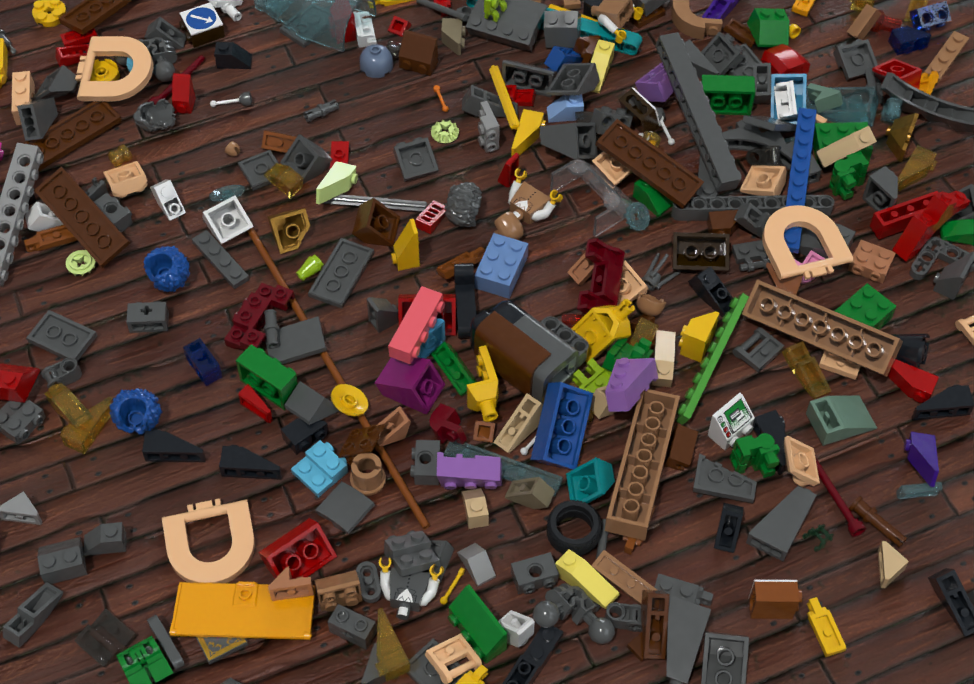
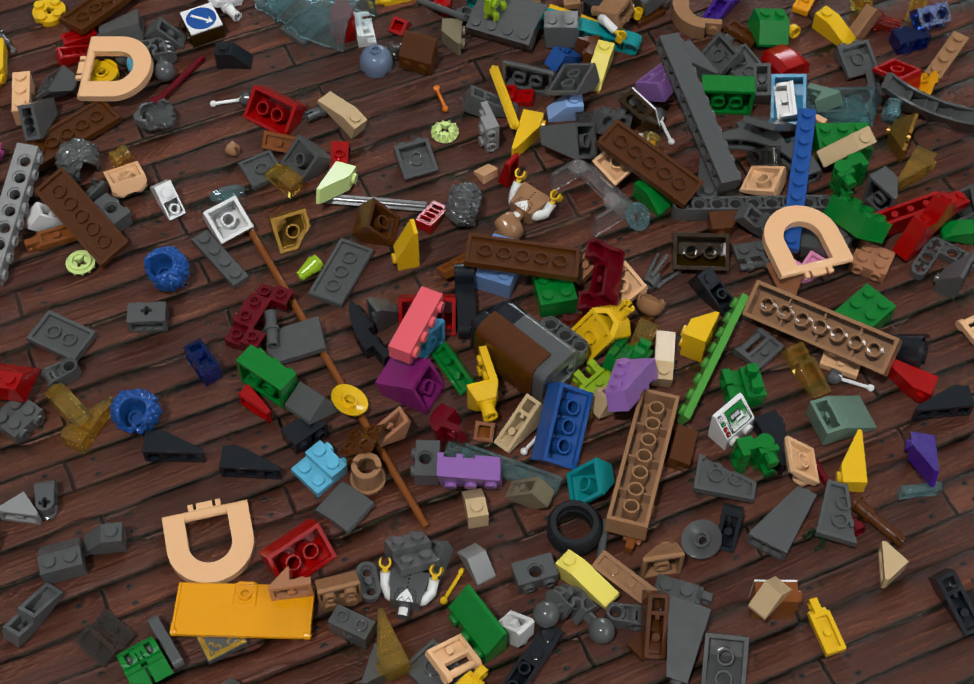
red slope [172,73,196,114] -> none
none -> dark grey piece [34,480,58,521]
none -> dark grey hair [55,138,101,183]
none -> dark grey slope [97,9,144,40]
none -> red slope [243,85,307,135]
none -> tan slope [317,91,367,139]
none -> black slope [349,300,391,367]
none -> reddish brown plate [464,233,580,282]
none -> light nougat slope [473,164,498,184]
none -> green brick [528,275,578,318]
none -> medium nougat slope [639,542,685,579]
none -> dark grey dish [681,519,722,560]
none -> green hips [718,363,767,407]
none -> tan slope [748,576,792,620]
none -> yellow slope [812,6,858,46]
none -> dark grey wing [815,479,857,547]
none -> green brick [823,194,892,244]
none -> hinge [827,368,874,392]
none -> yellow slope [835,429,868,492]

